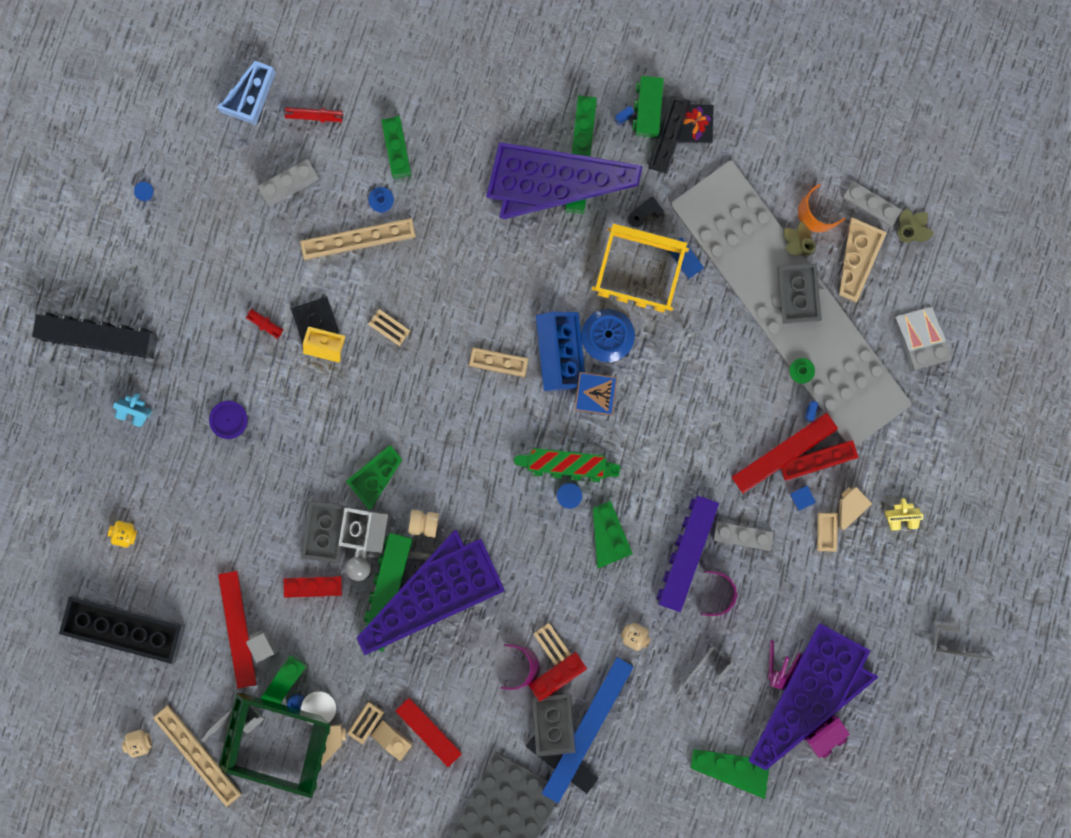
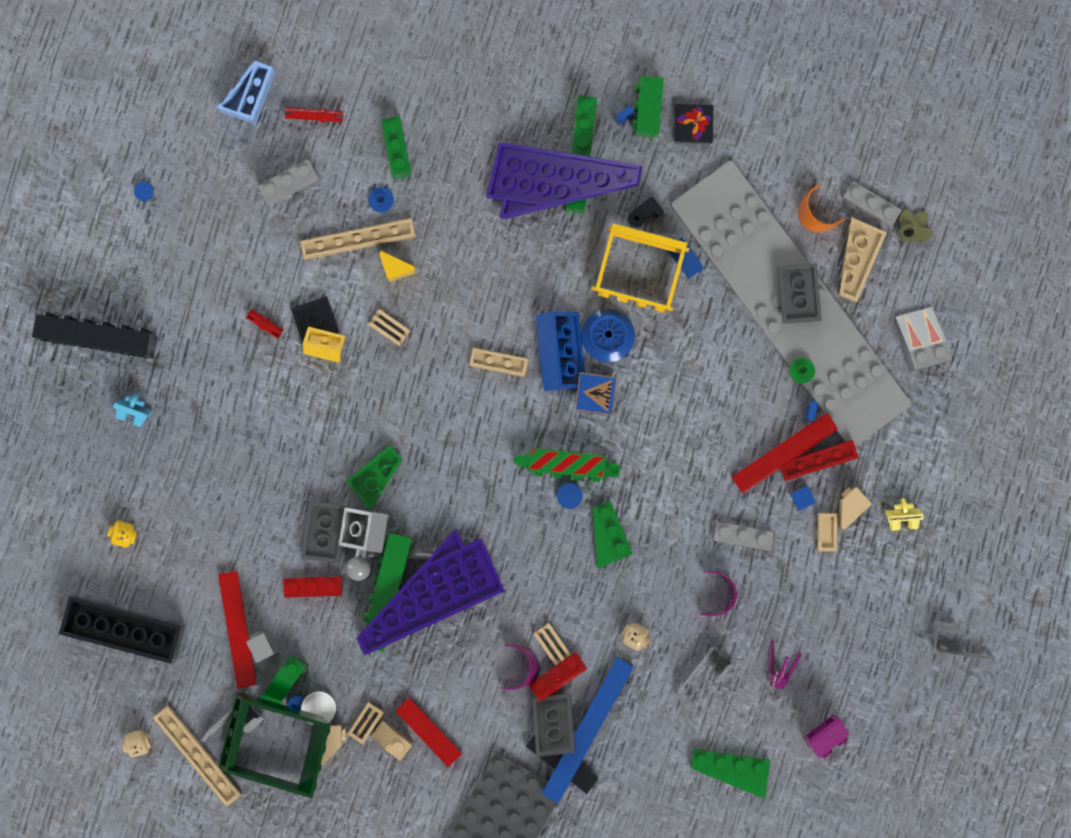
dark purple piece [209,401,248,439] -> none
tan wheel [409,510,439,538] -> none
black tile [648,95,691,174] -> none
dark purple brick [656,495,719,613] -> none
dark purple wing [748,623,878,770] -> none
olive plate [783,221,816,257] -> none
none -> yellow slope [379,251,416,282]

